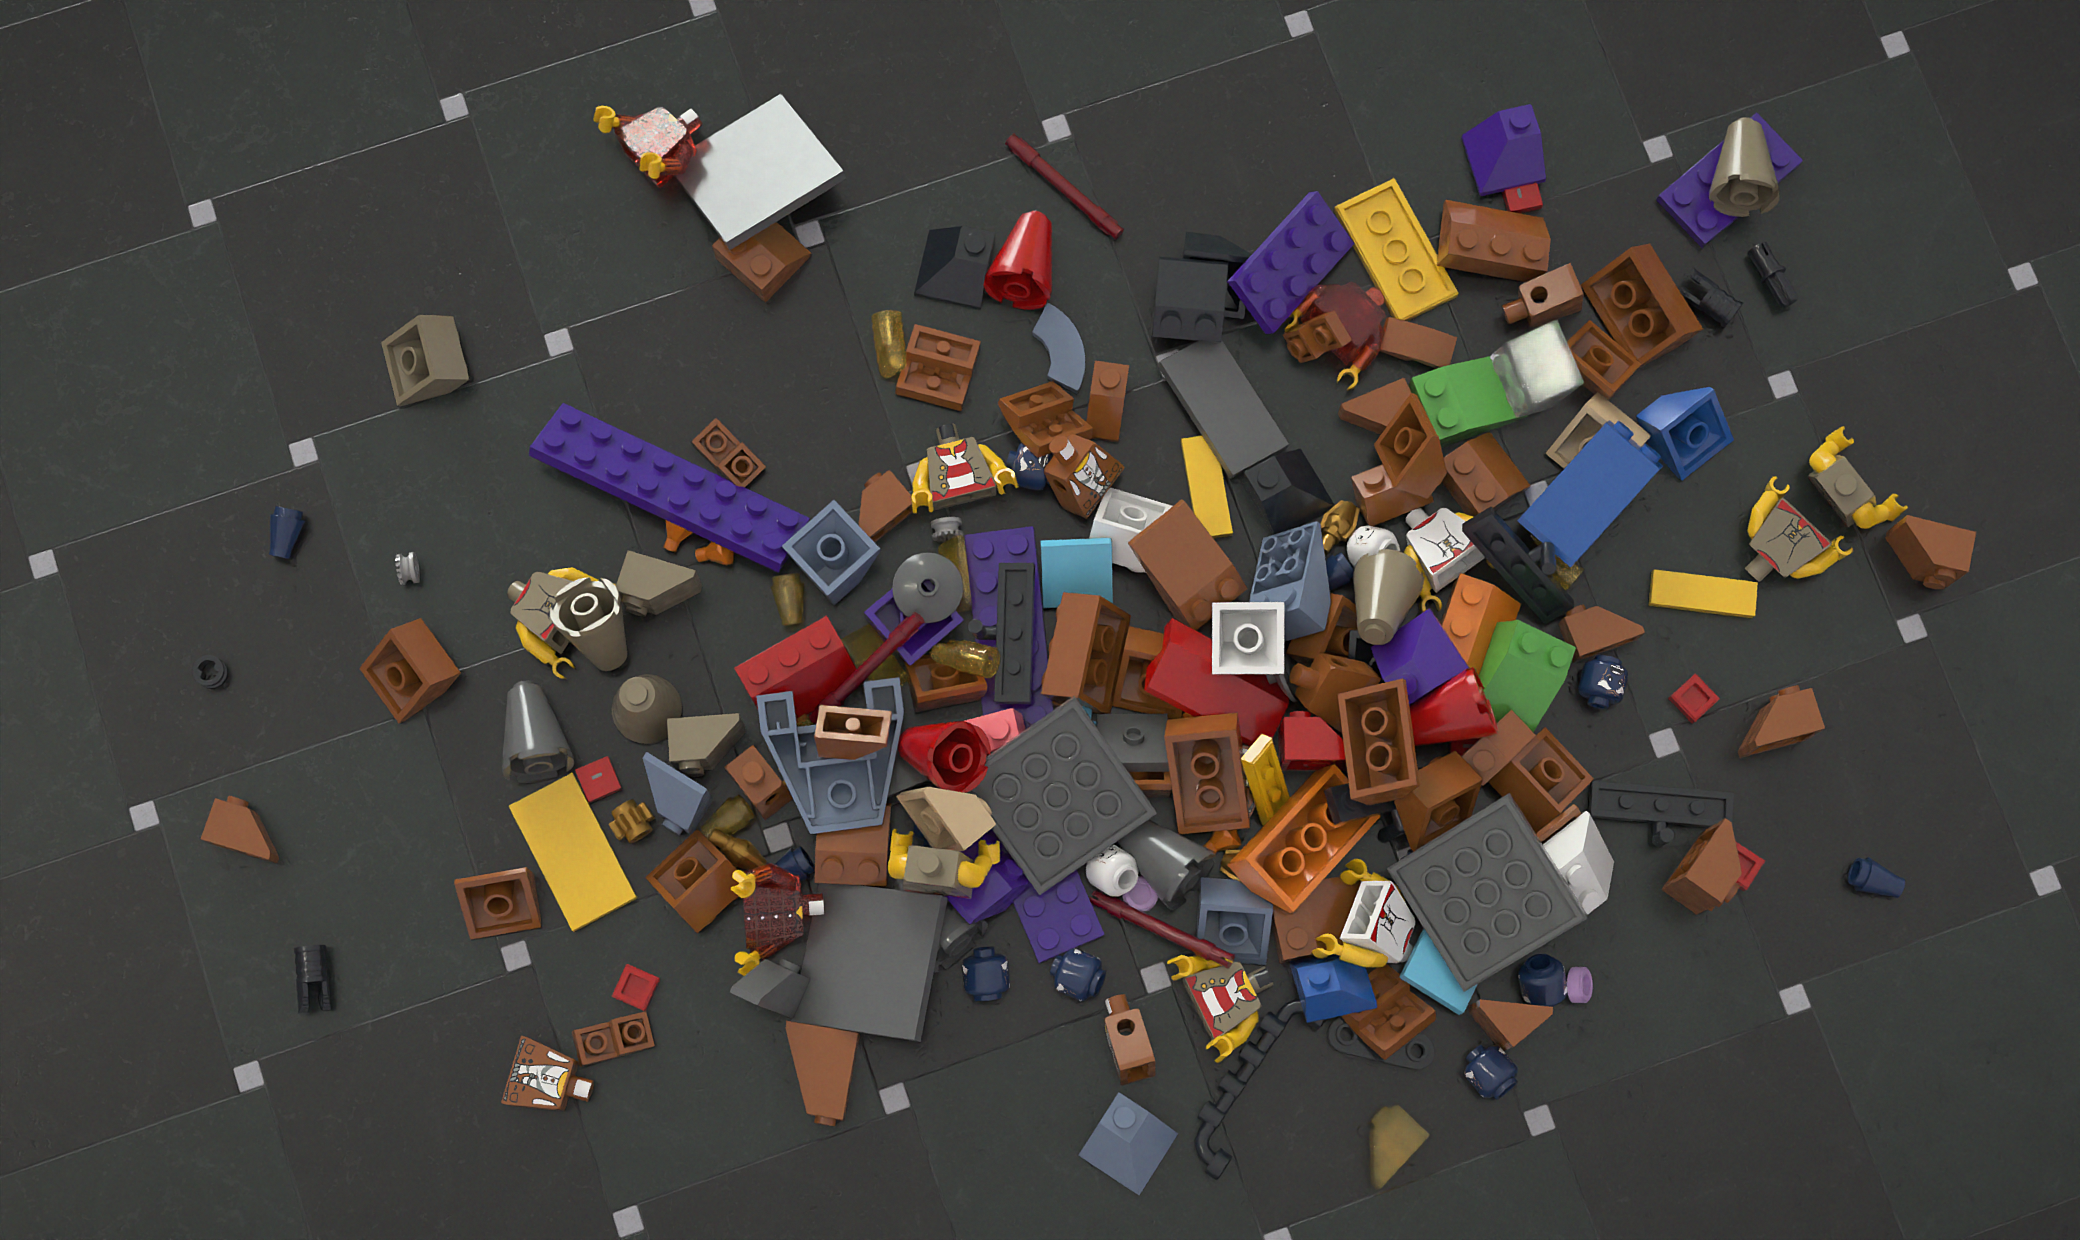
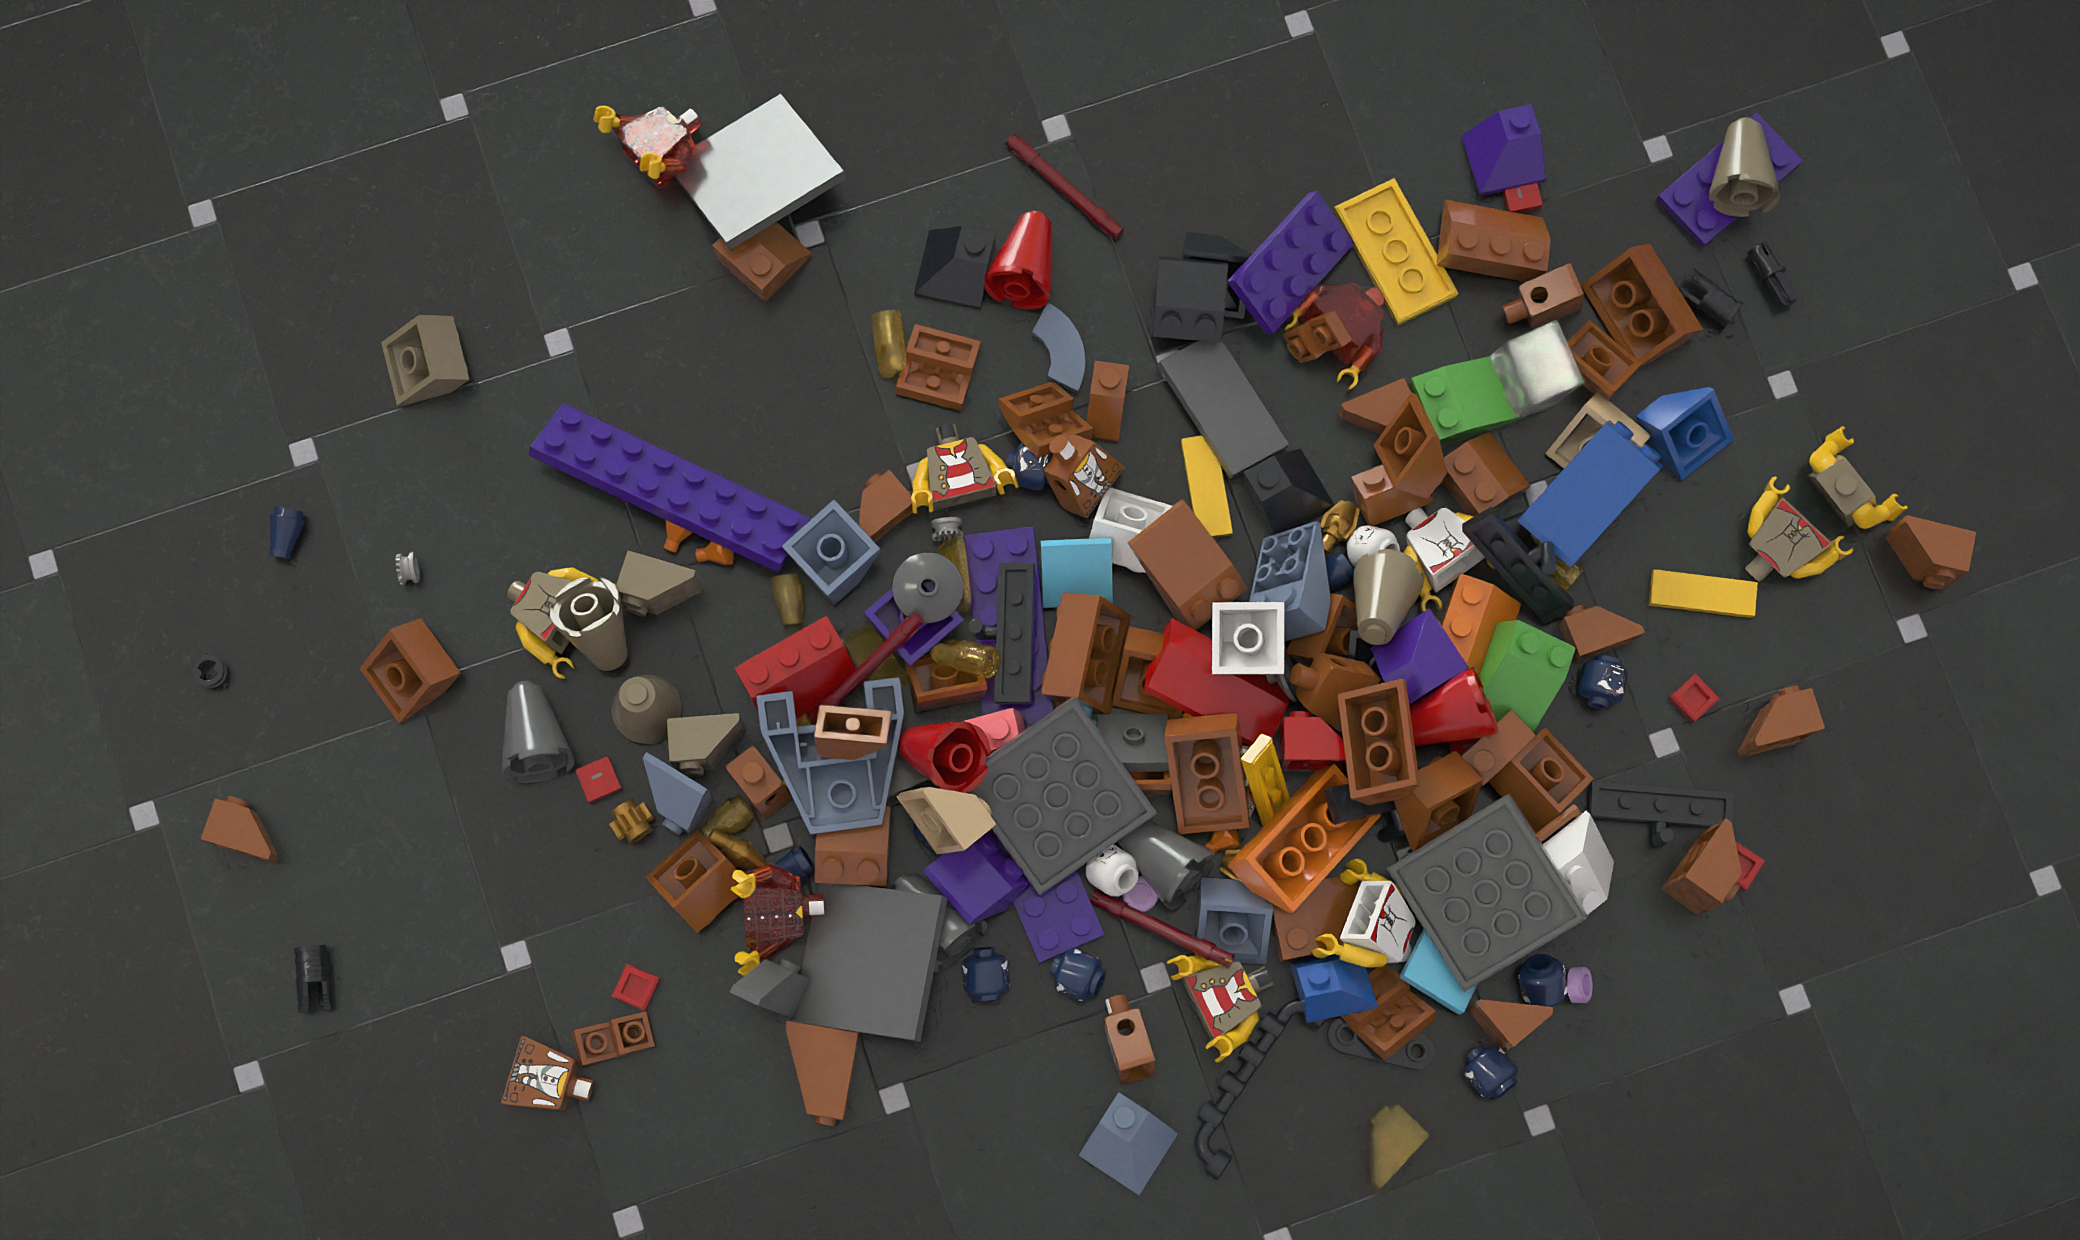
dark orange slope [454,867,541,940] -> none
yellow tile [509,773,637,932] -> none
dark orange slope [690,418,766,487] -> none
torso [888,829,1000,899] -> none
dark orange slope [1377,317,1457,369] -> none
dark blue cone [1848,857,1905,898] -> none

